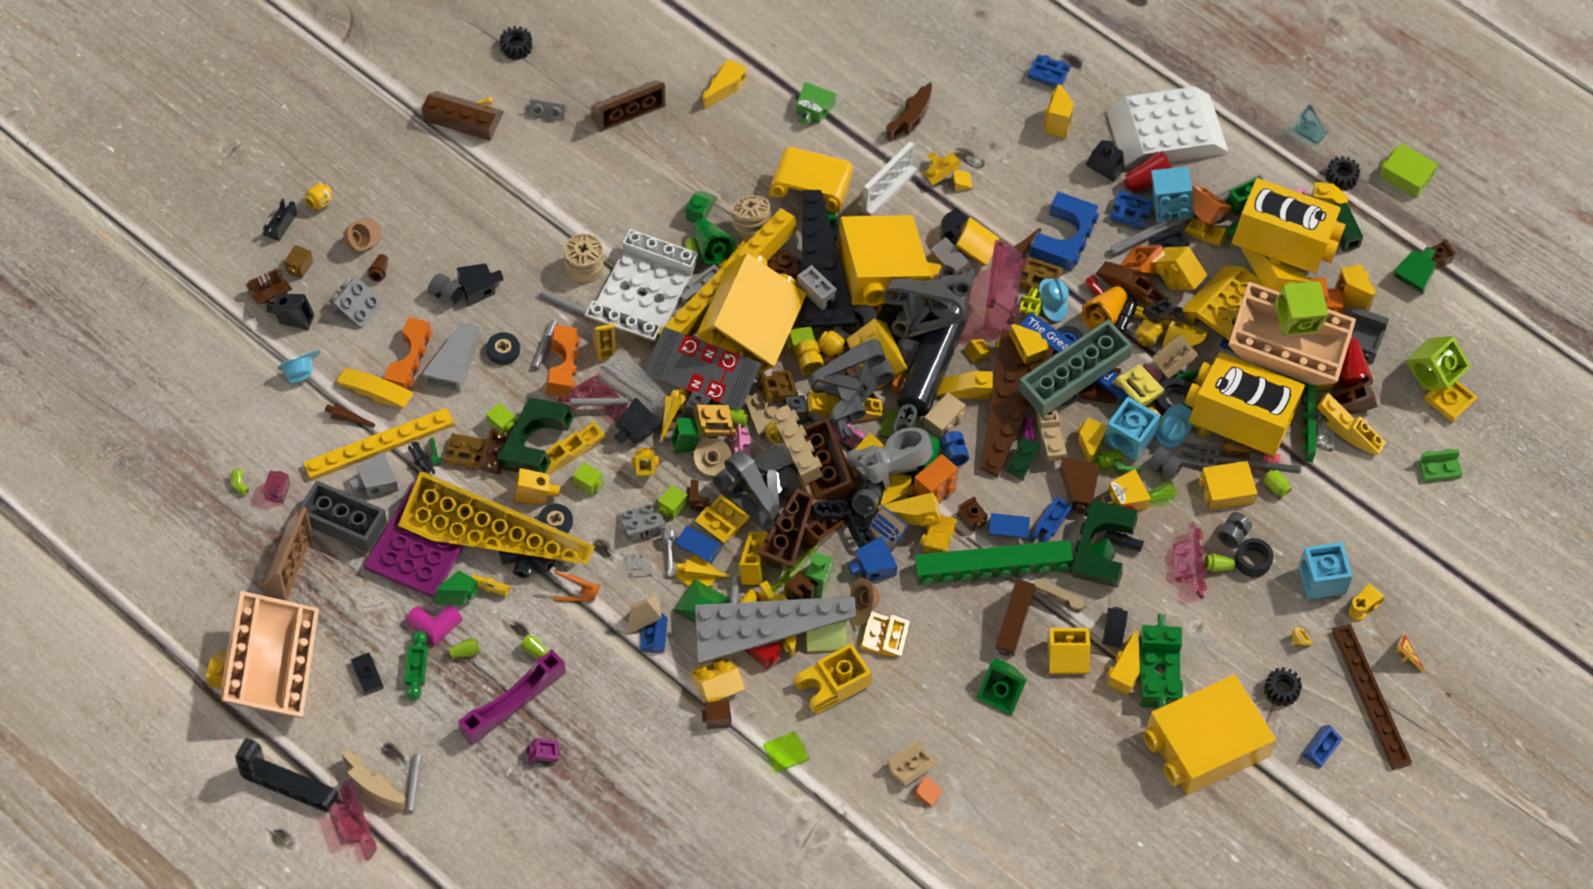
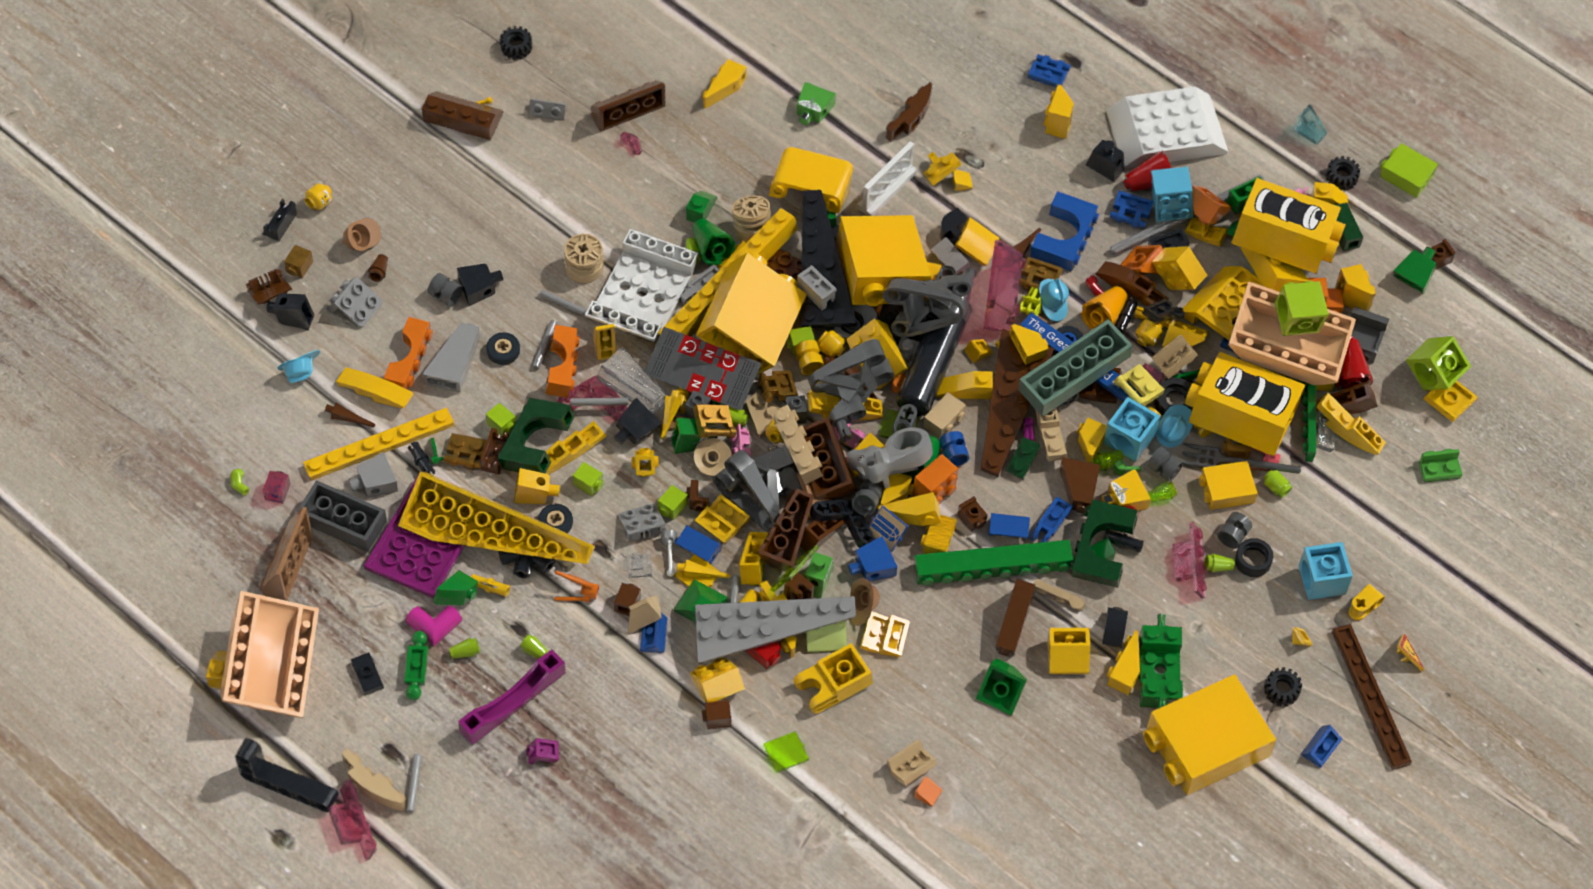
none -> reddish brown brick [614,583,641,616]
none -> clear pink arm [620,132,642,155]

